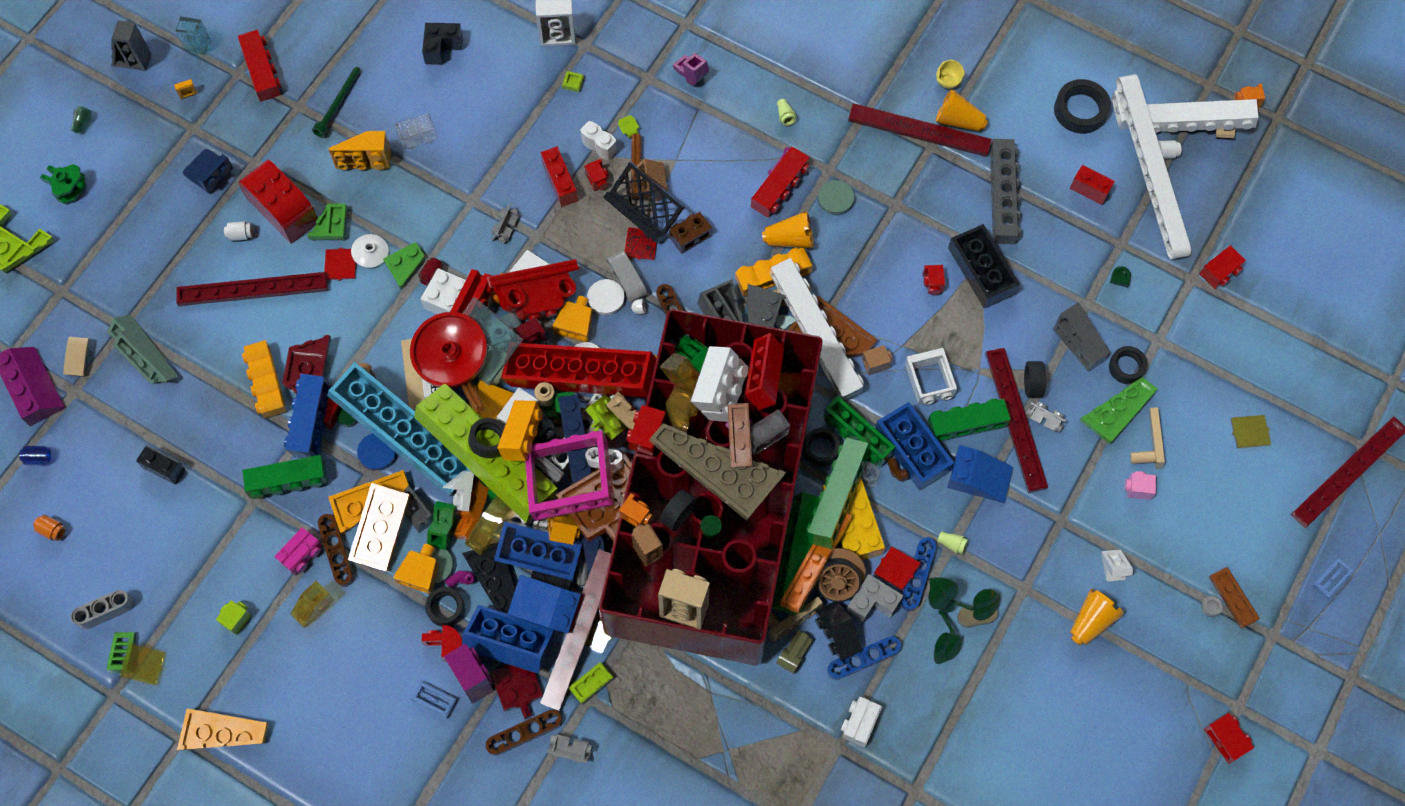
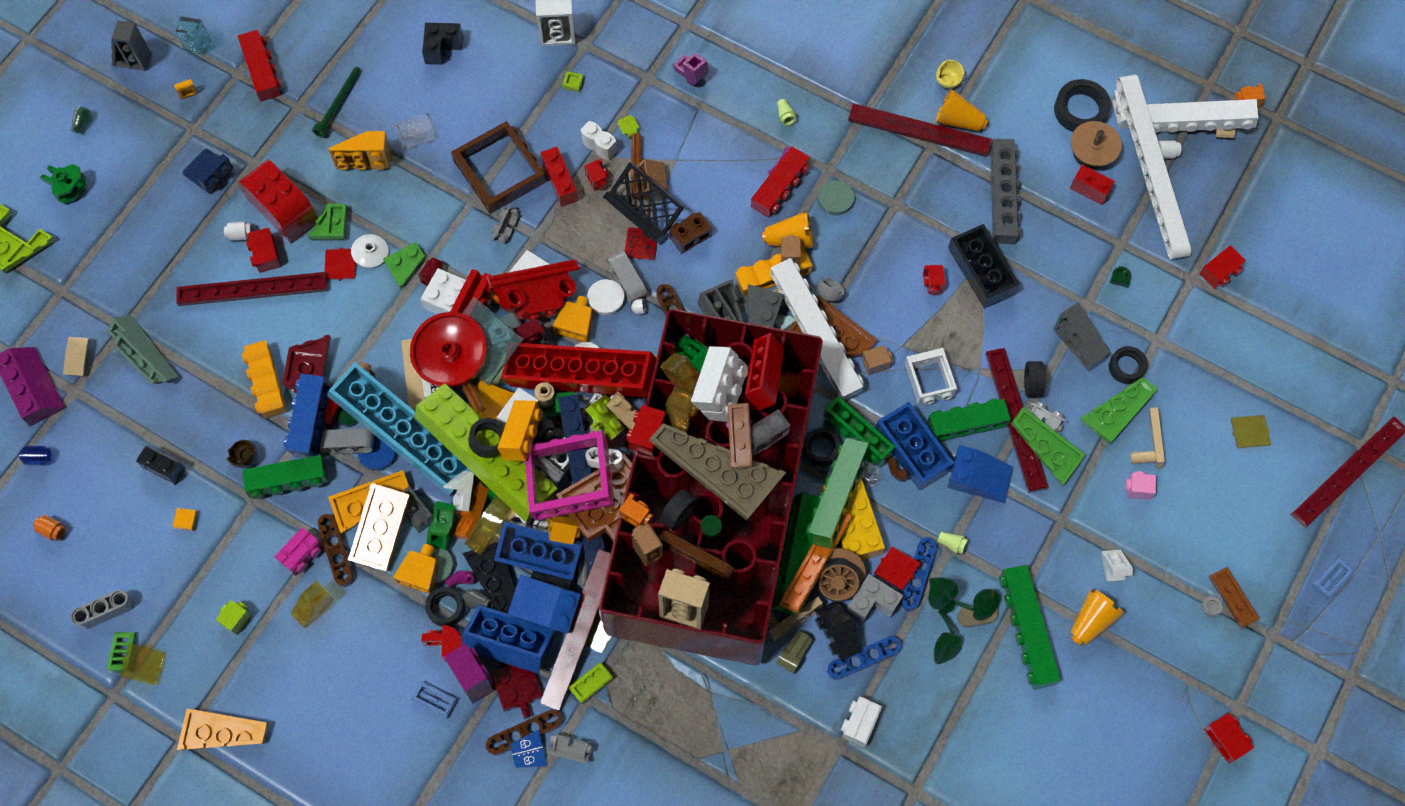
none -> light orange tile [172,508,198,531]
none -> dark brown hair [226,439,257,469]
none -> red brick [246,227,281,273]
none -> light grey beam [319,428,375,455]
none -> reddish brown window [451,121,546,214]
none -> dark grey cone [463,589,494,609]
none -> blue sticker [510,730,547,768]
none -> reddish brown beam [658,530,734,580]
none -> medium nougat brick [781,235,801,265]
none -> light grey hair [817,277,845,302]
none -> green brick [999,565,1061,690]
none -> bright green wing [1011,407,1086,486]
none -> medium nougat piece [1071,121,1122,169]

